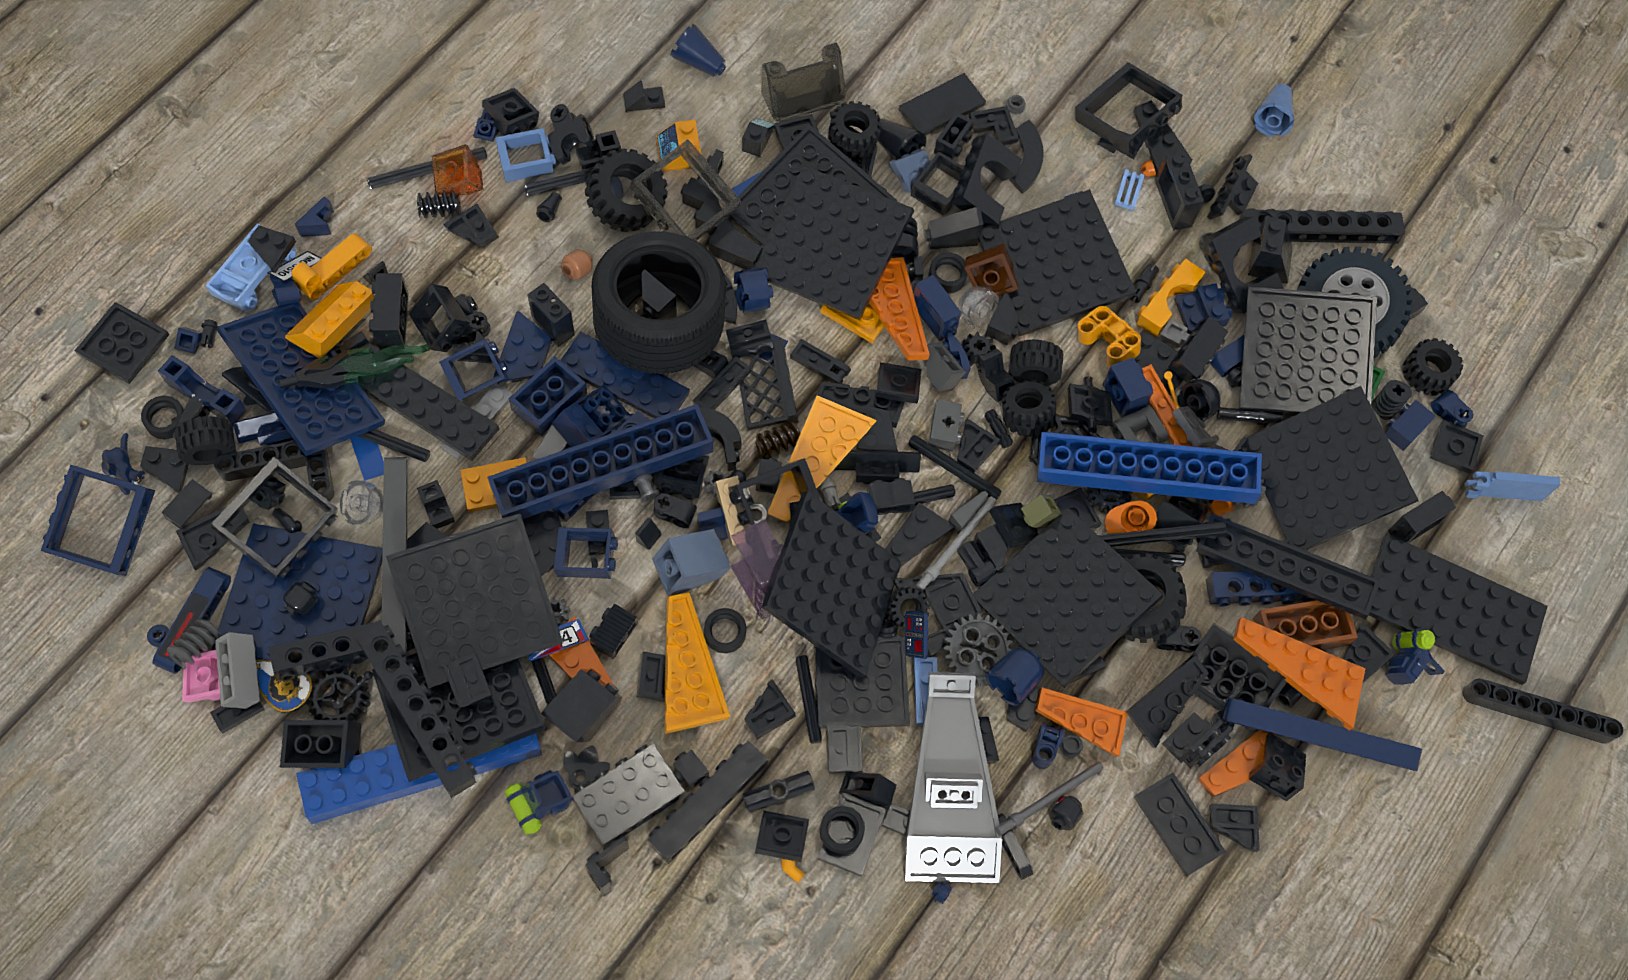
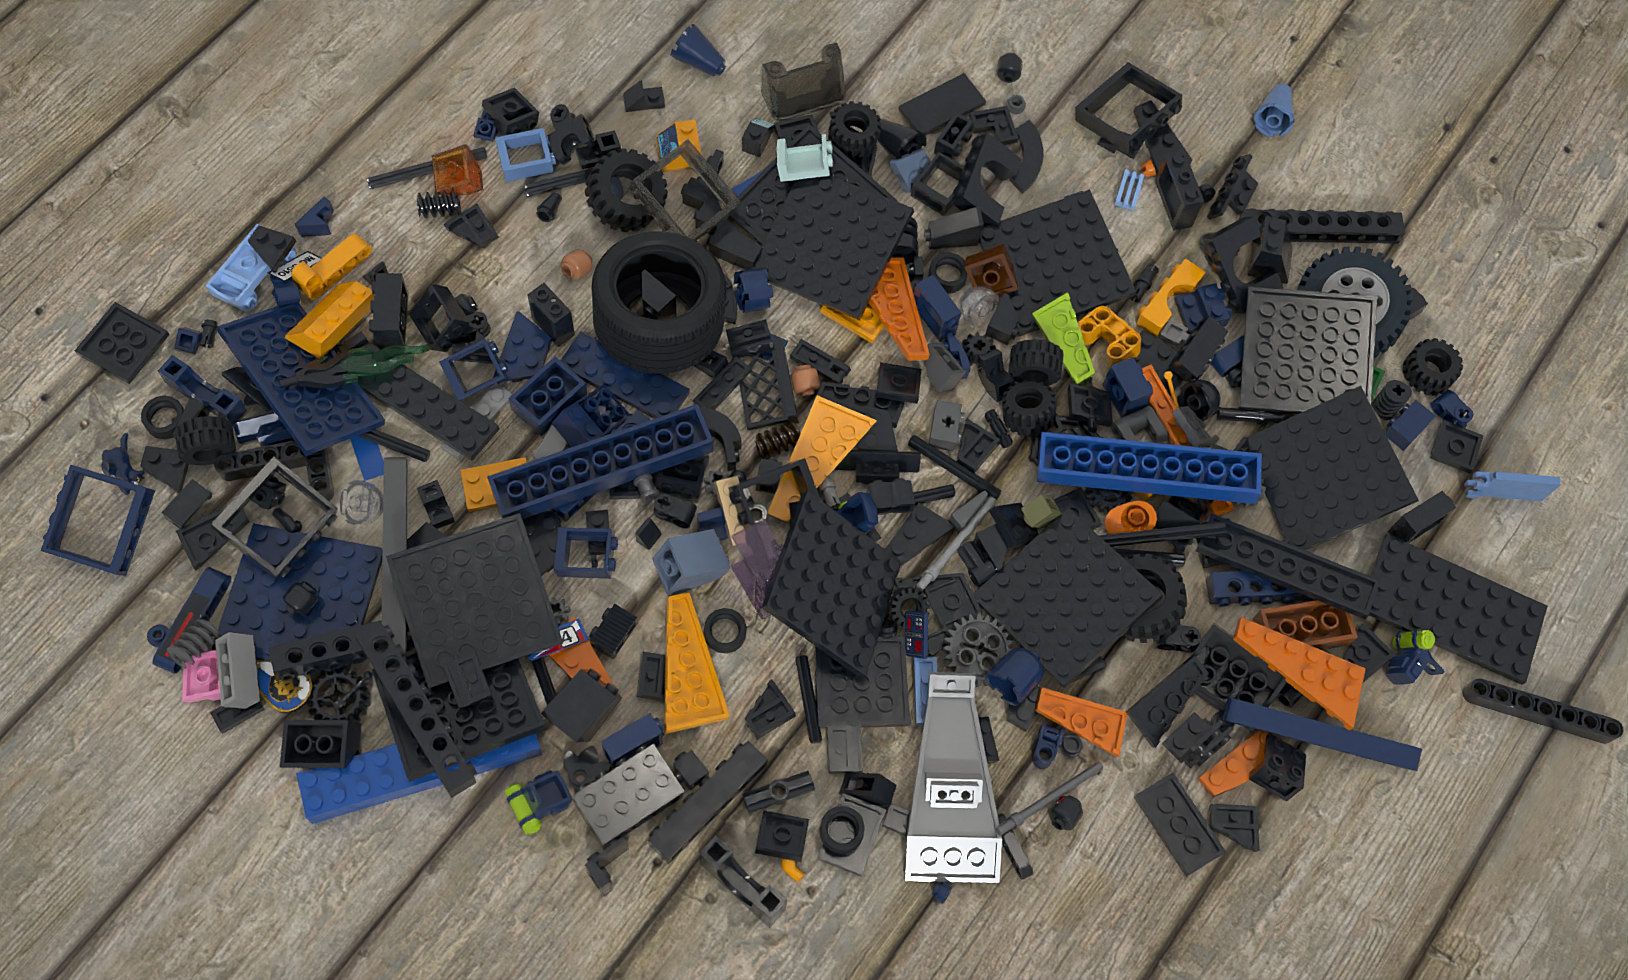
none -> dark blue window [601,713,664,769]
none -> black arch [699,835,788,928]
none -> light aqua panel [777,134,833,182]
none -> nougat head [791,365,820,397]
none -> black head [996,53,1023,83]
none -> lime wing [1032,292,1095,385]

